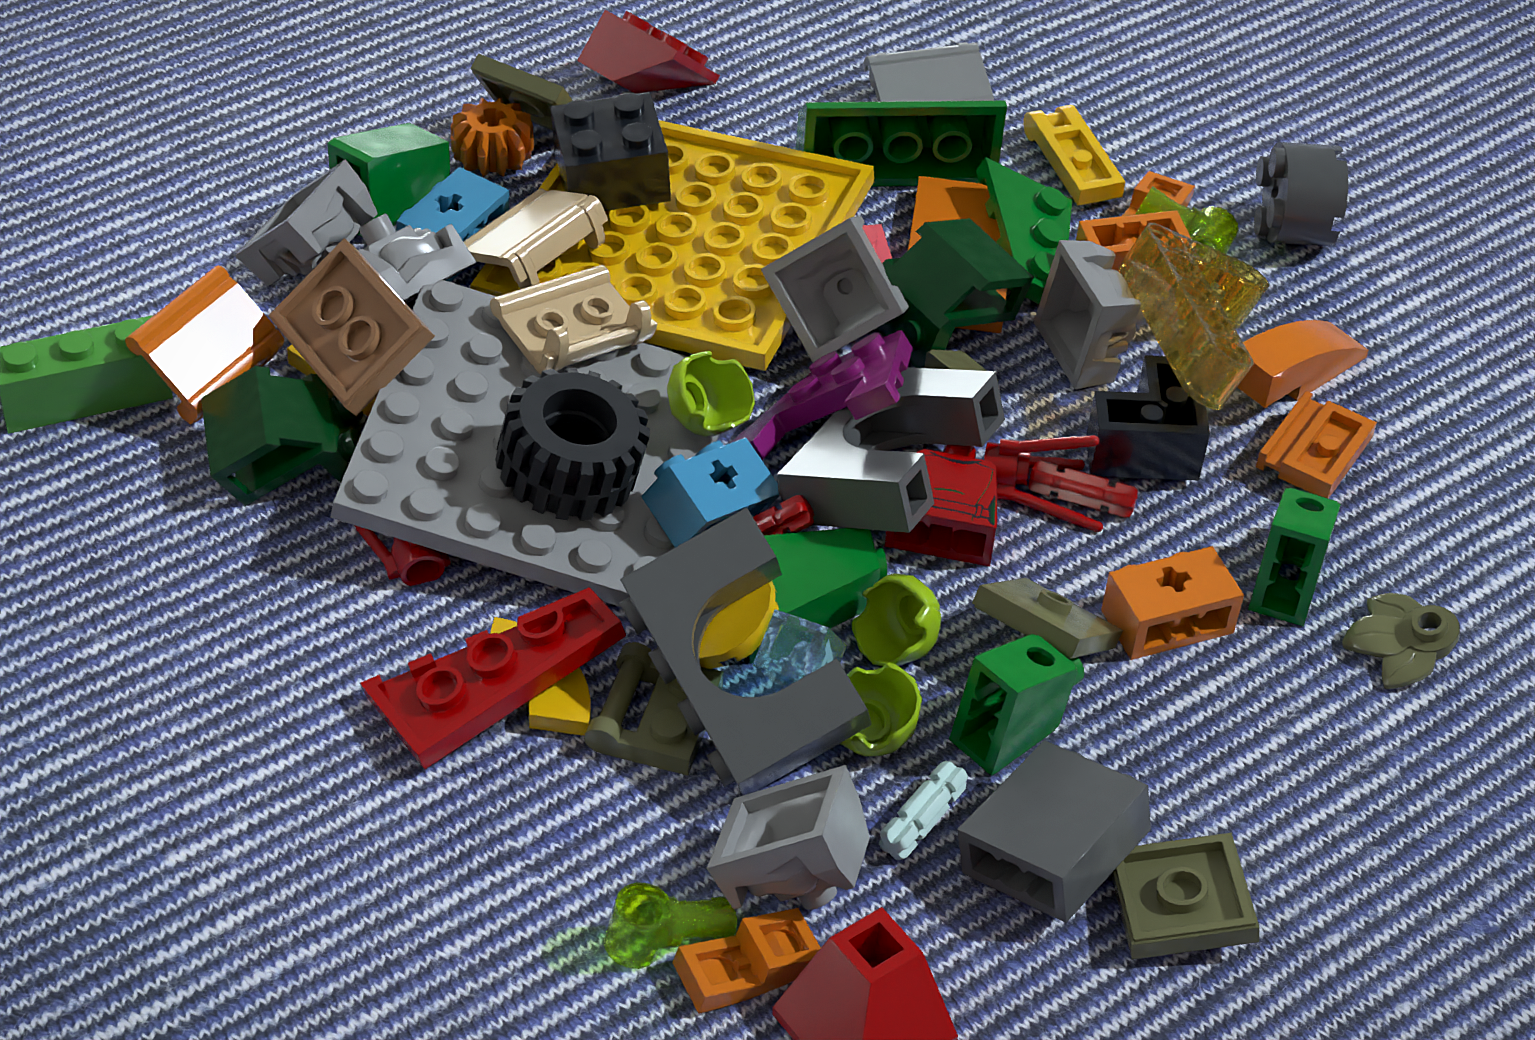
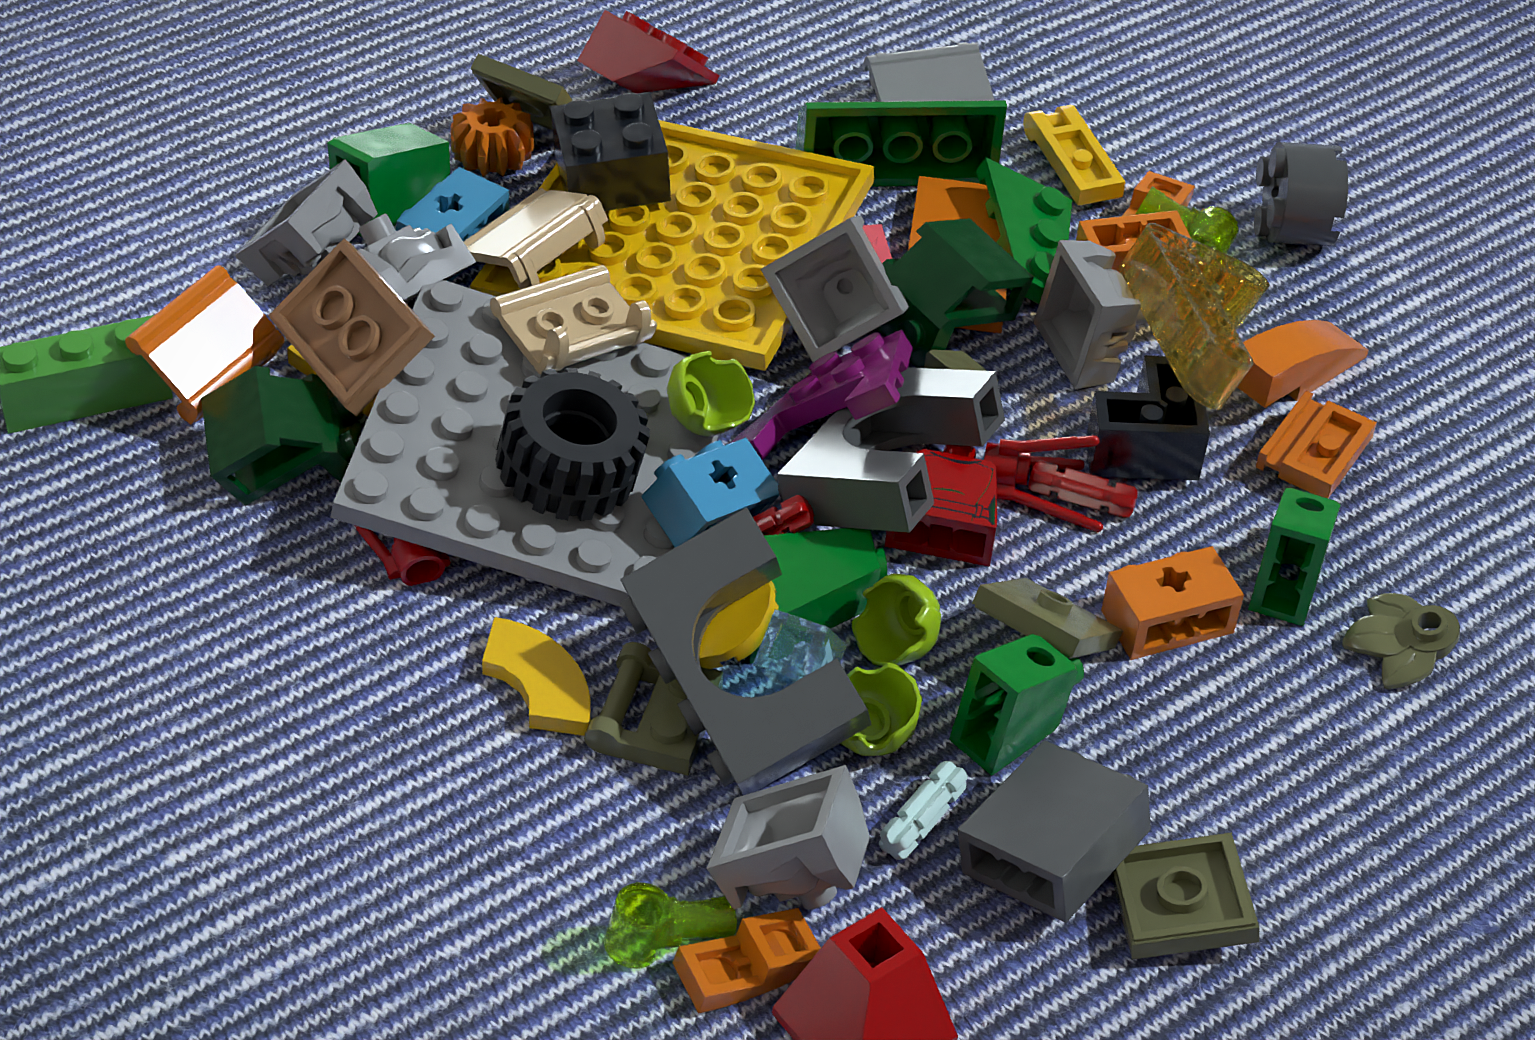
red wing [360,587,626,770] -> none

